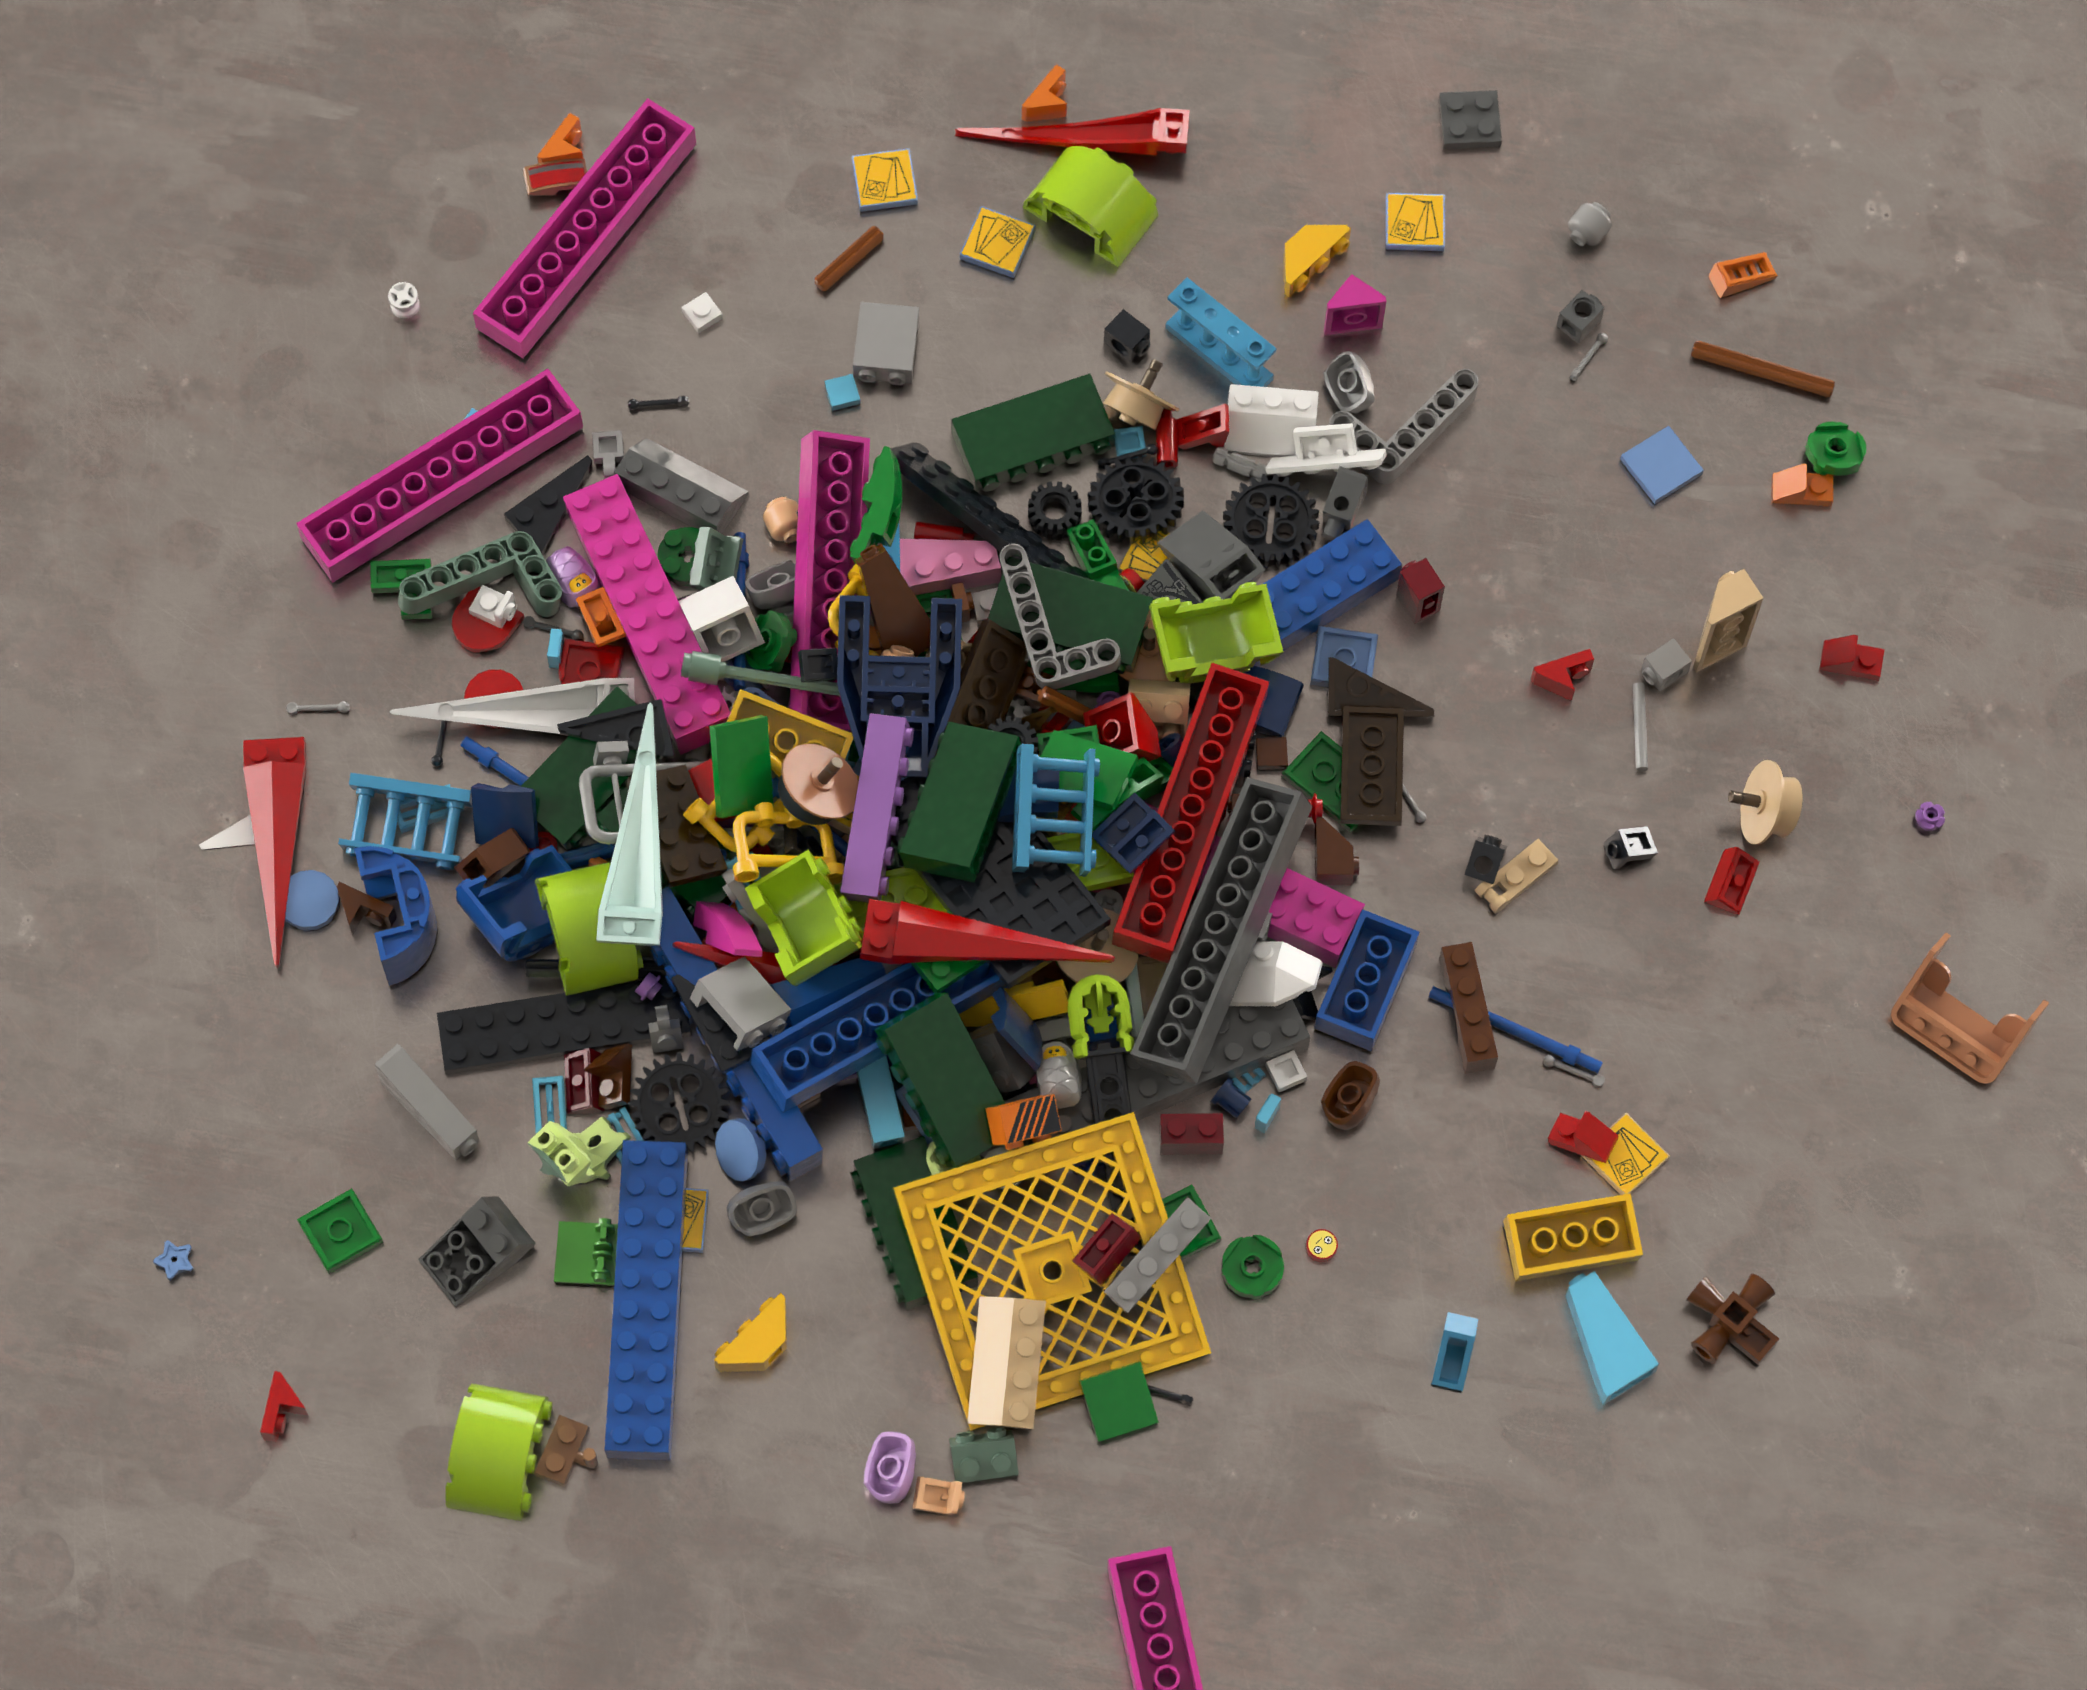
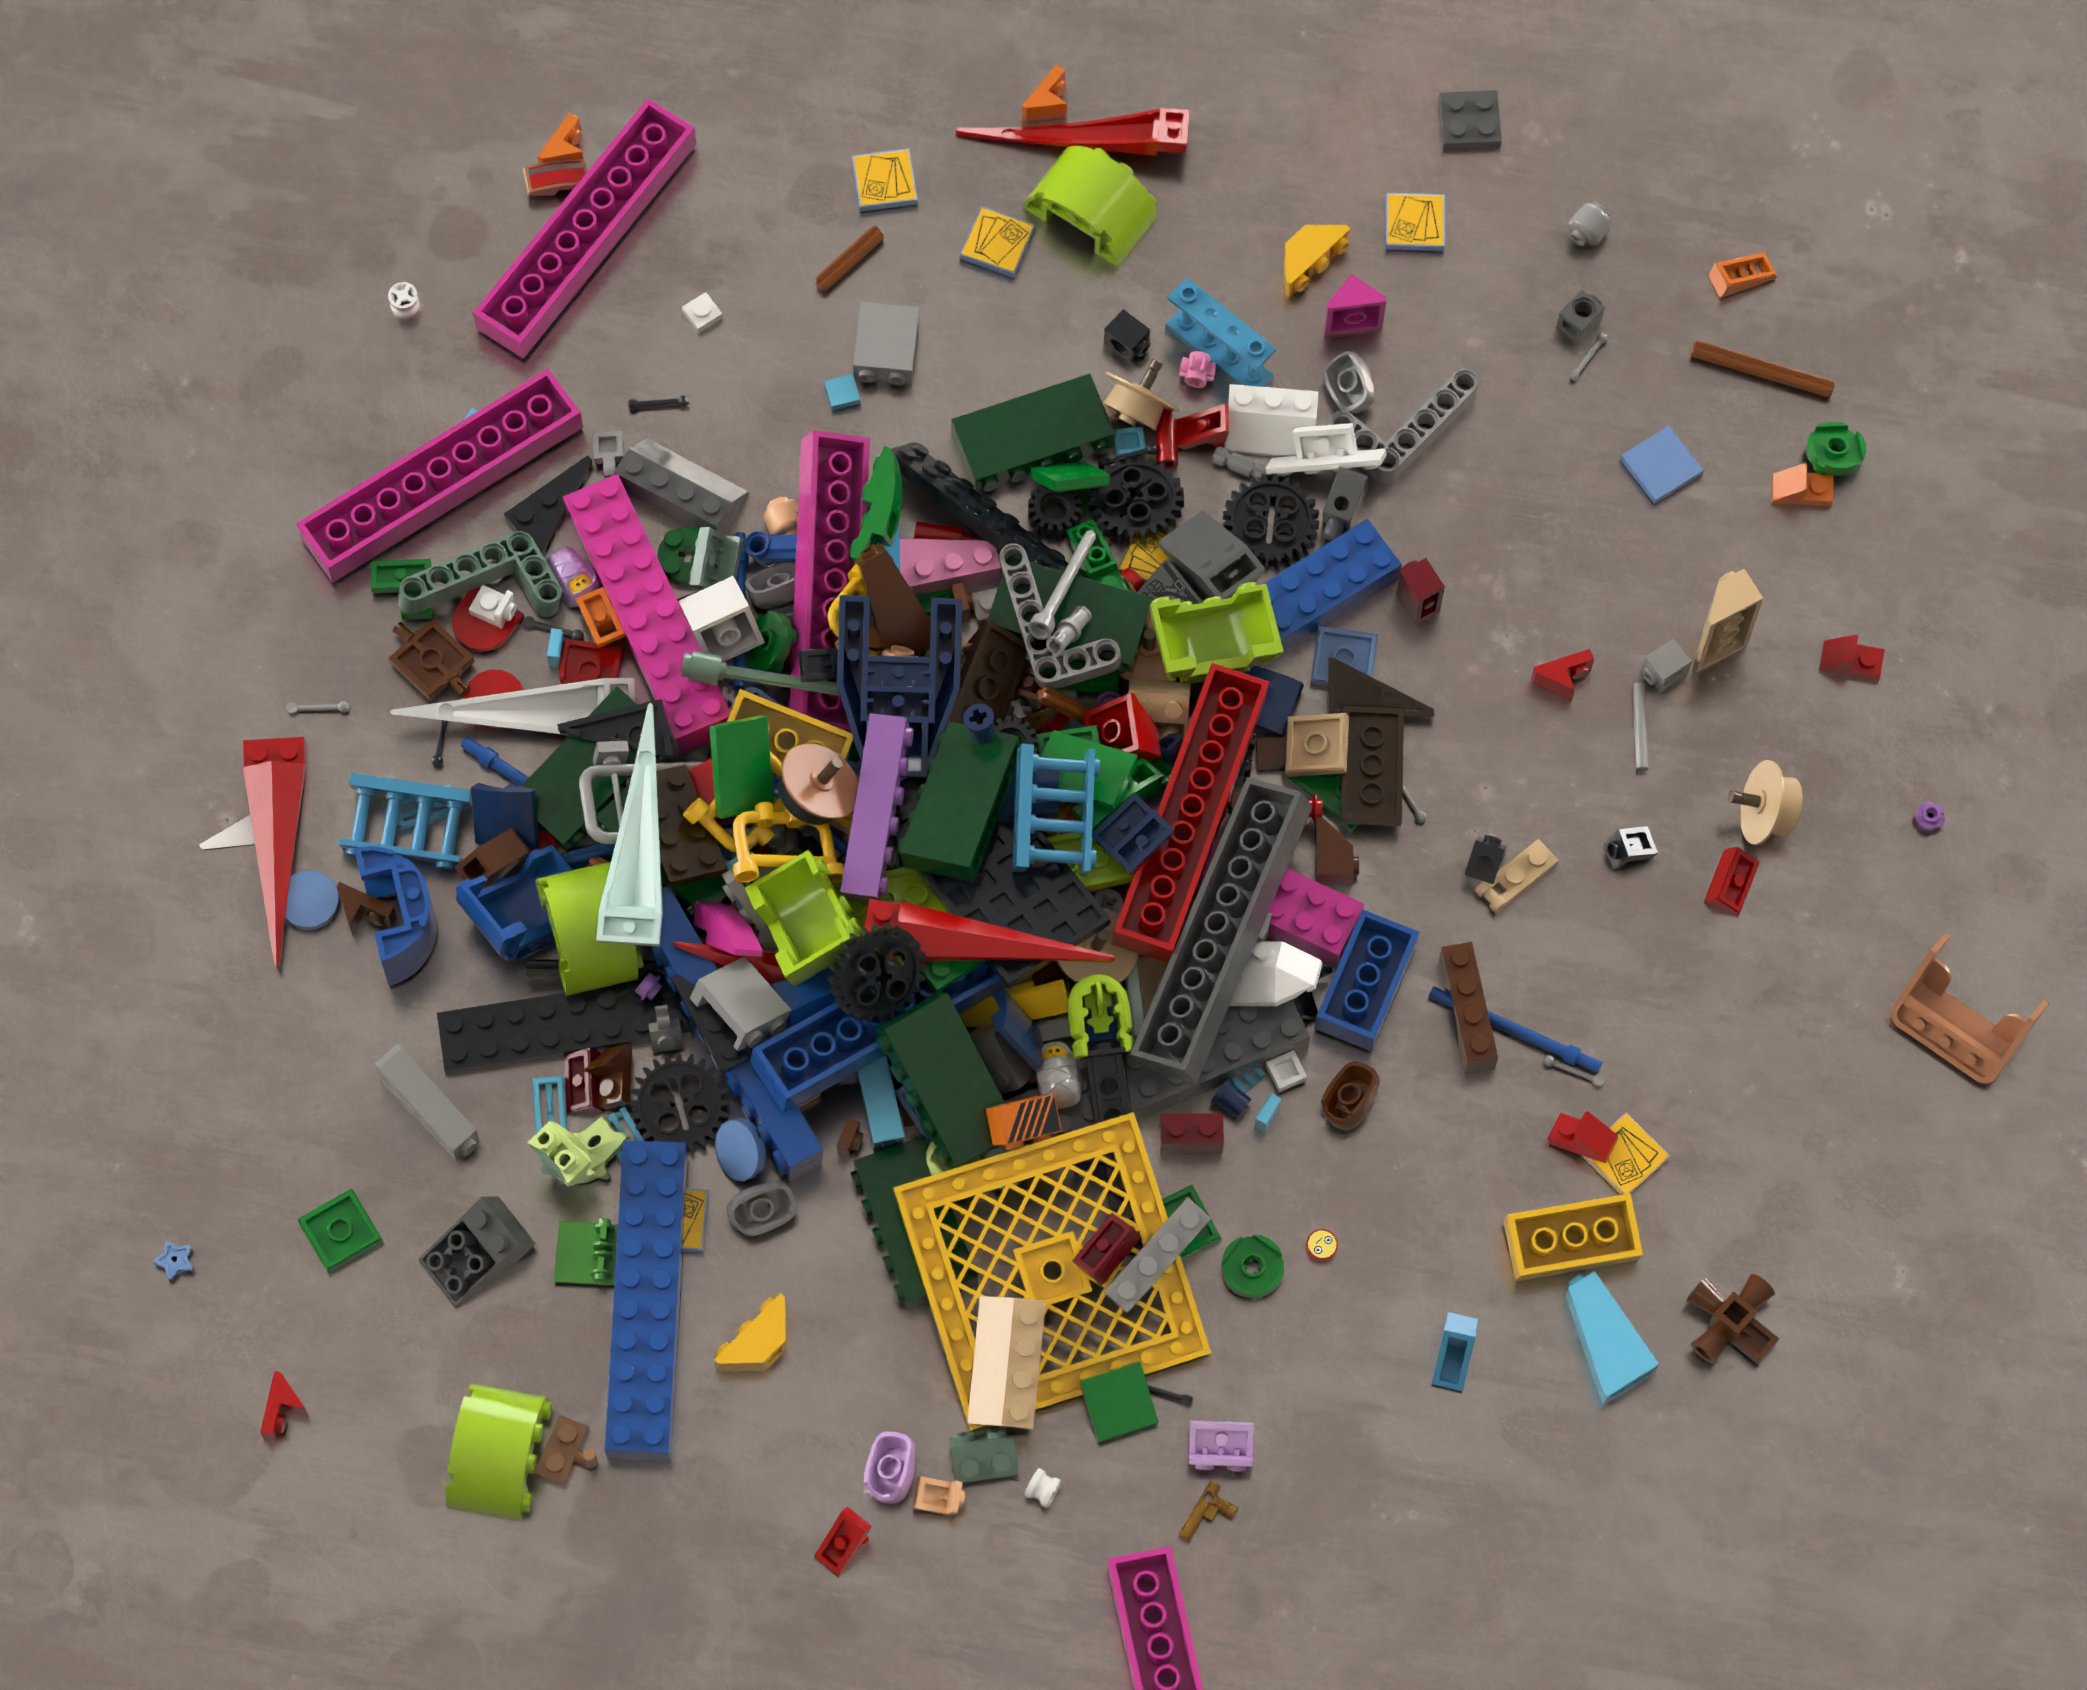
none -> reddish brown plate [389,619,475,701]
none -> blue piece [744,531,797,566]
none -> red slope [814,1506,872,1576]
none -> black gear [828,922,927,1023]
none -> dark orange plate [837,1117,864,1158]
none -> dark blue bush [963,704,995,744]
none -> white wheel [1024,1468,1062,1508]
none -> light grey piece [1028,530,1096,639]
none -> green tile [1030,461,1110,492]
none -> light grey pin [1046,606,1092,655]
none -> pearl gold hose [1178,1481,1238,1541]
none -> bright pink gear [1179,351,1216,388]
none -> lavender bracket [1189,1420,1254,1471]
none -> tan tile [1285,713,1349,777]

